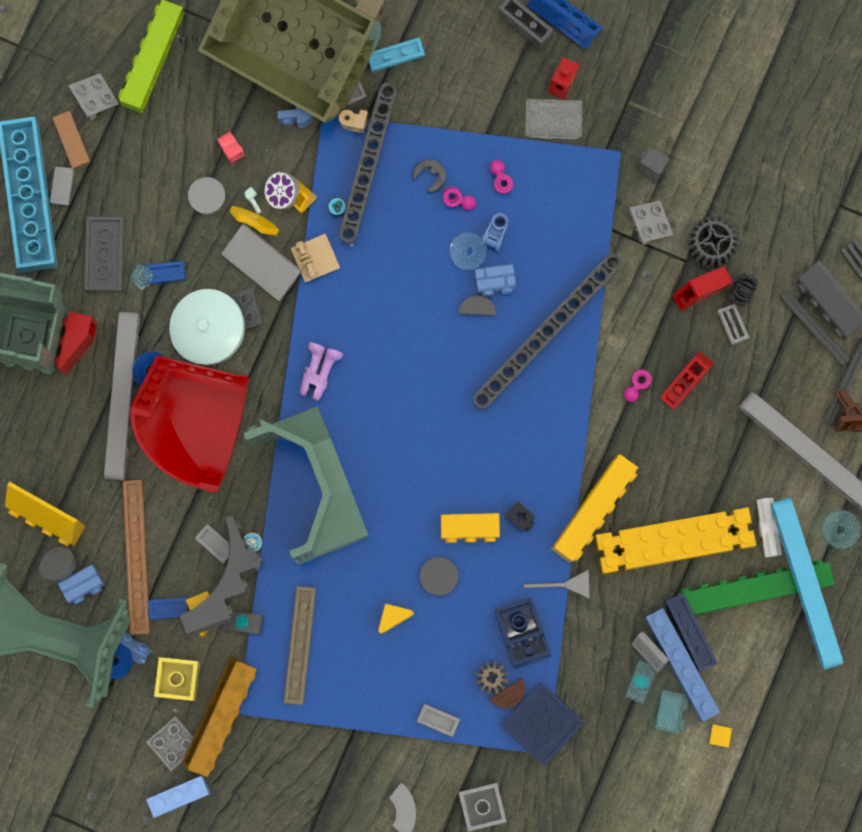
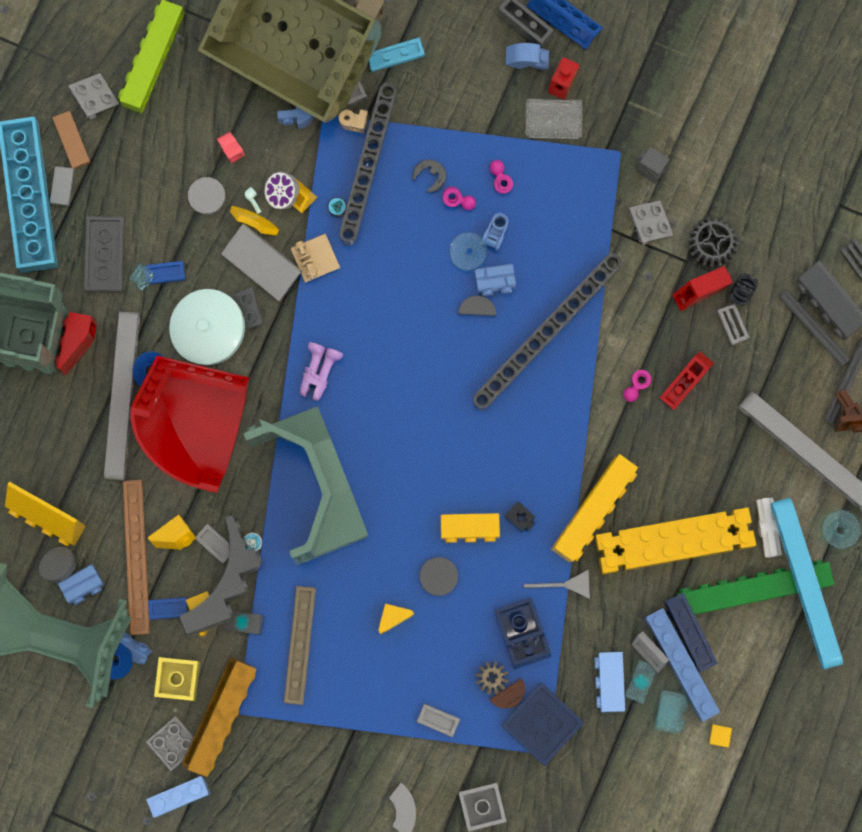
none -> yellow slope [148,514,196,550]
none -> medium blue brick [505,43,549,70]
none -> light blue brick [594,652,625,712]

